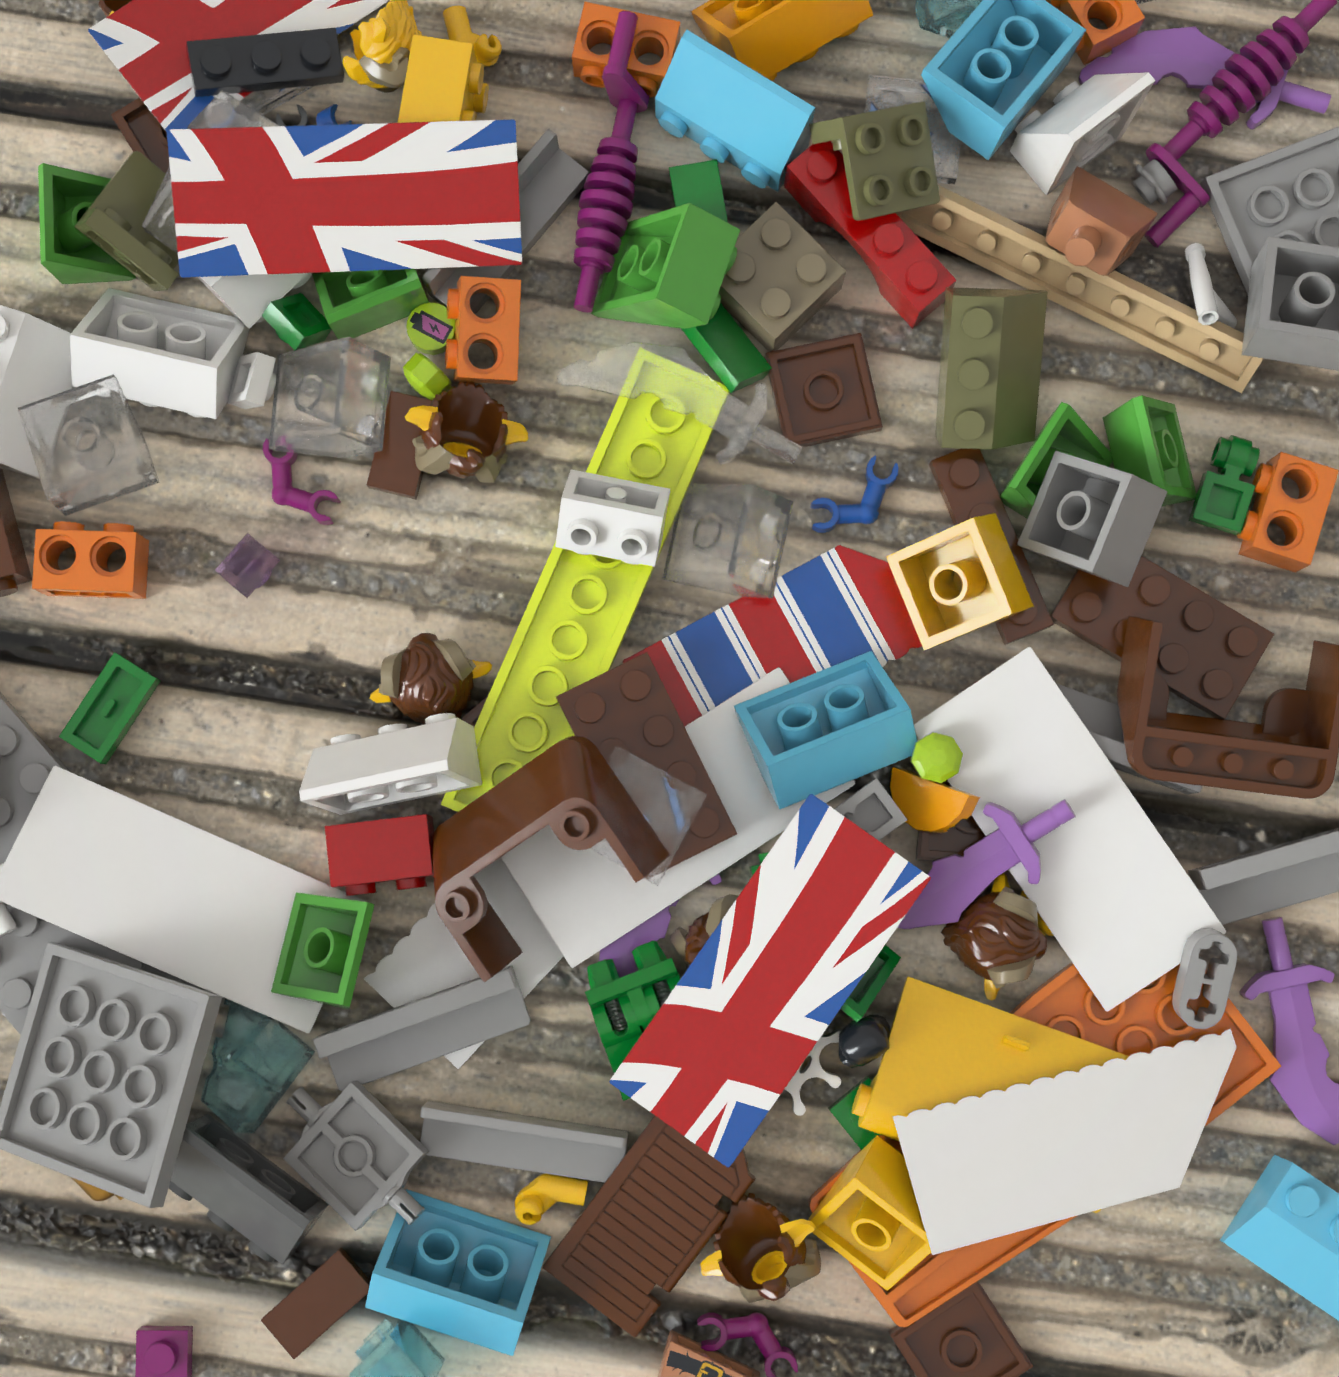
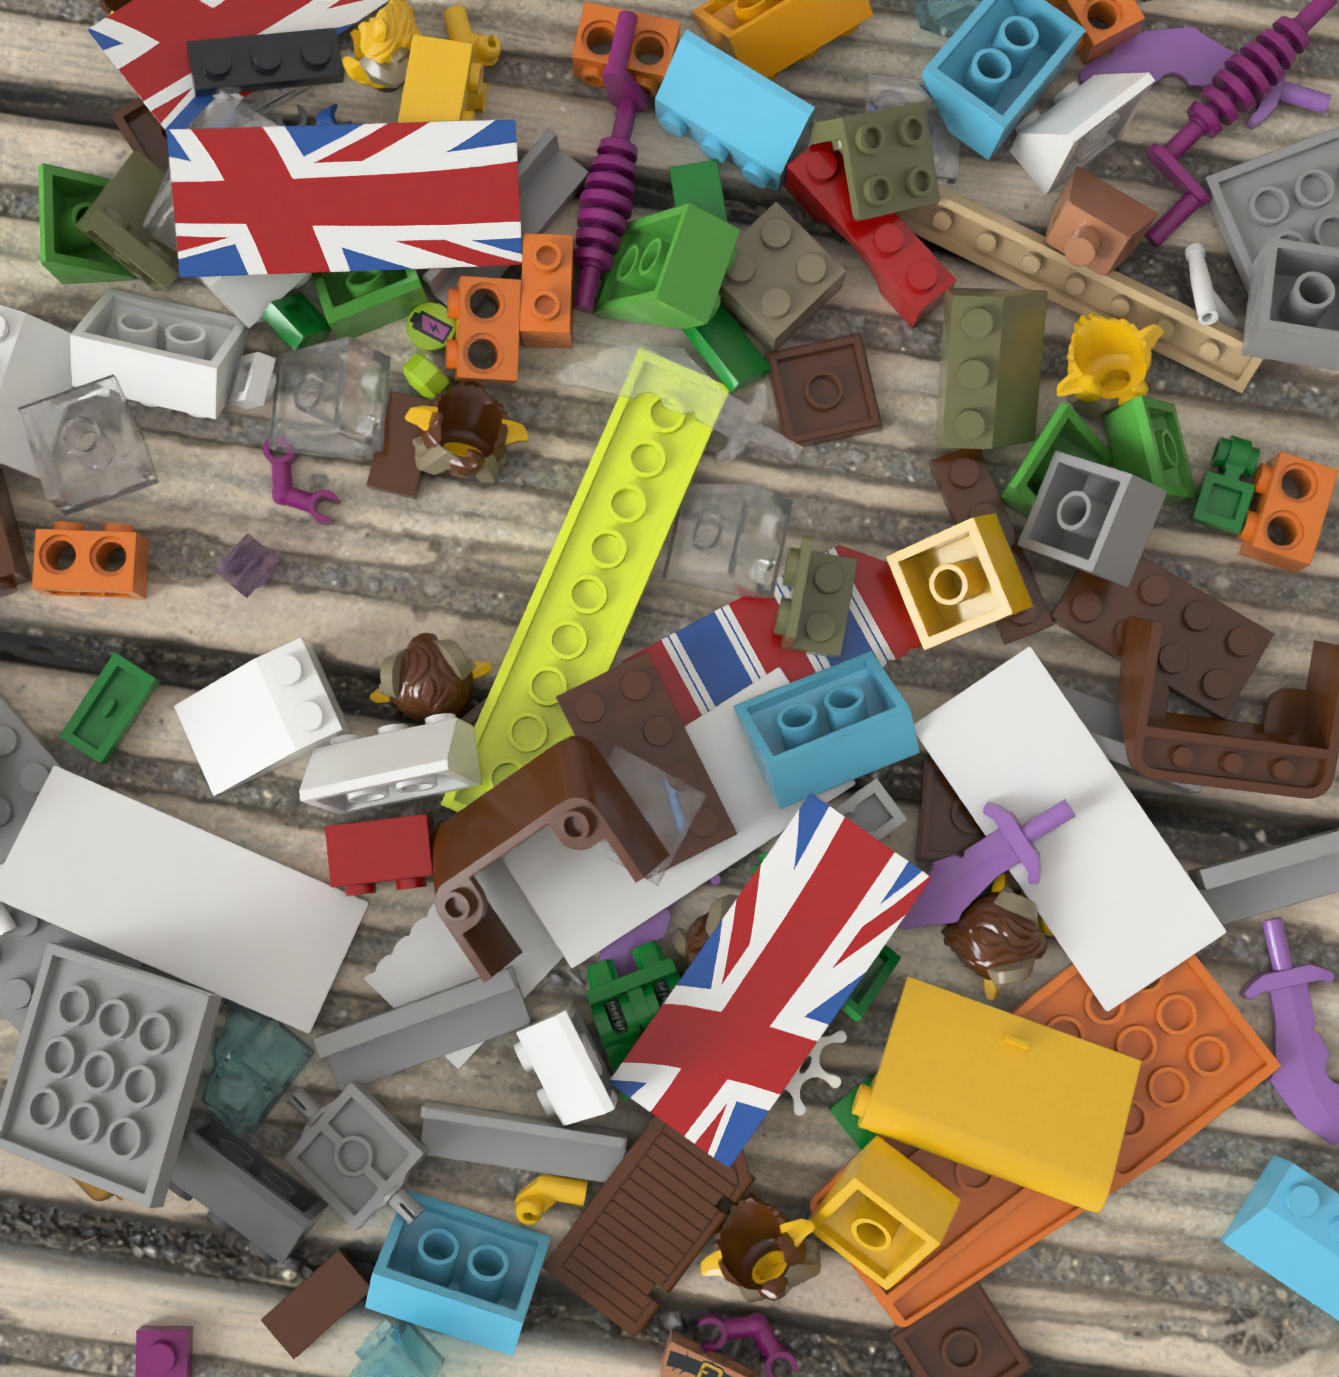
bright green slope [271,892,375,1009] -> none
white brick [555,469,670,567] -> none
blue arm [811,455,899,533] -> none
black piece [838,1015,891,1068] -> none
light orange tile [890,767,980,833] -> none
white sticker [892,1028,1237,1255] -> none
lime tile [911,732,963,783] -> none
light grey plate [1132,159,1177,205] -> none
light grey beam [1172,928,1237,1029] -> none
none -> white slope [174,638,352,797]
none -> white slope [513,1001,620,1126]
none -> orange brick [519,233,576,348]
none -> olive bracket [773,536,858,659]
none -> yellow hair [1056,313,1164,420]

